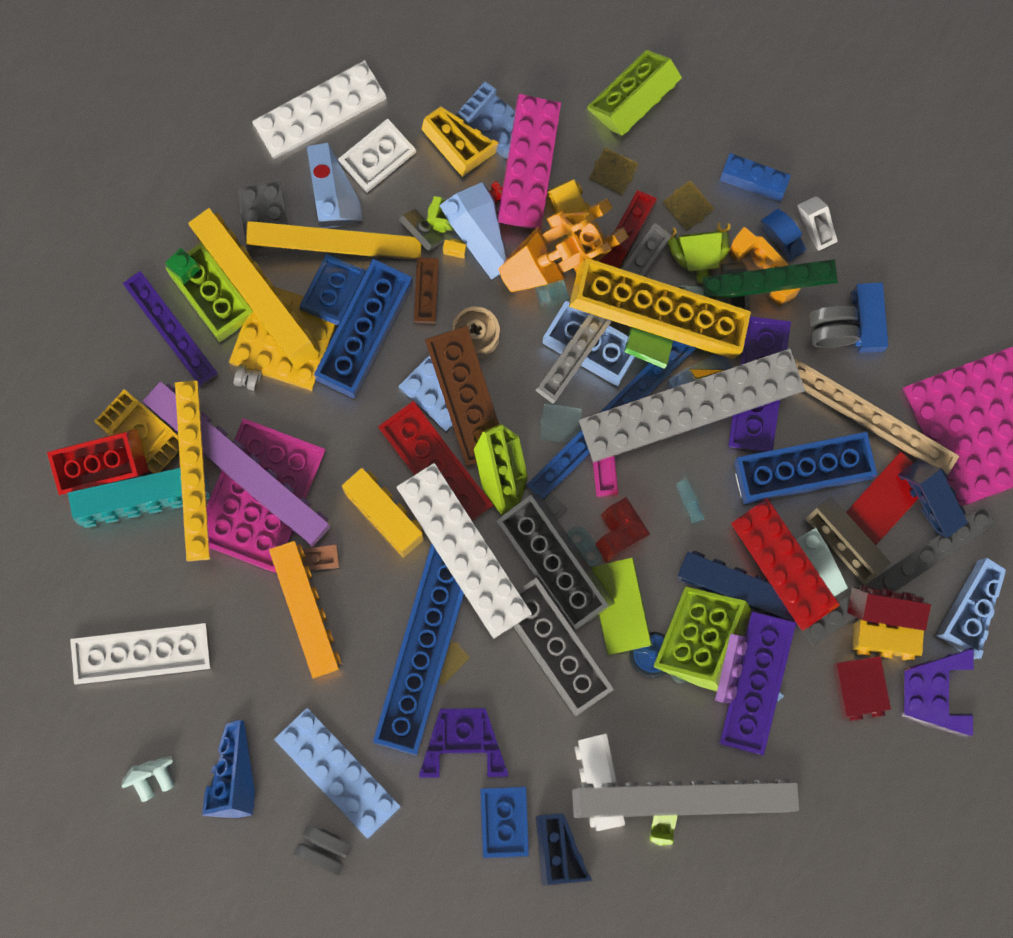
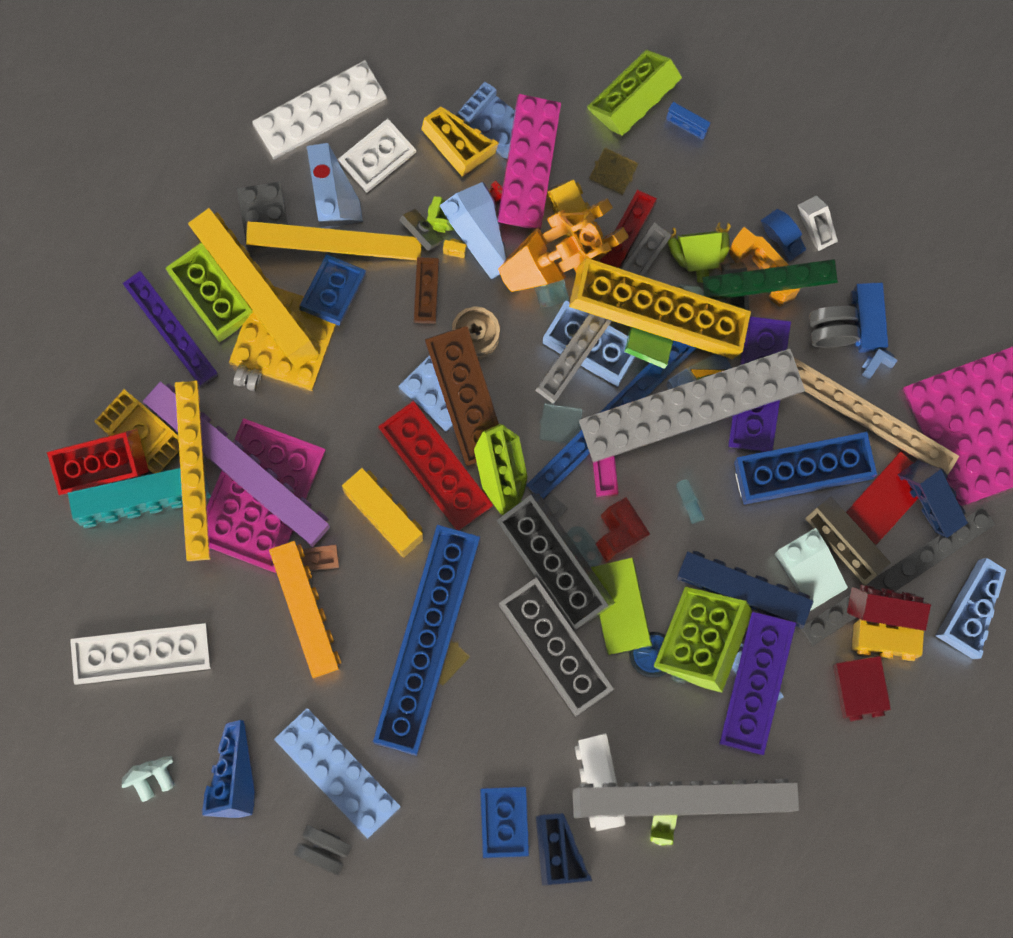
green brick [165,248,200,284] -> none
blue brick [314,259,413,399] -> none
white plate [396,463,532,639] -> none
dark purple wing [419,708,508,778] -> none
clear yellow piece [663,181,714,231] -> none
medium lavender plate [715,634,747,704] -> none
blue brick [720,153,791,202] -> none
red plate [731,498,840,631] -> none
dark purple wing [904,648,974,736] -> none
none -> blue plate [666,102,711,140]
none -> medium blue bracket [862,349,898,379]

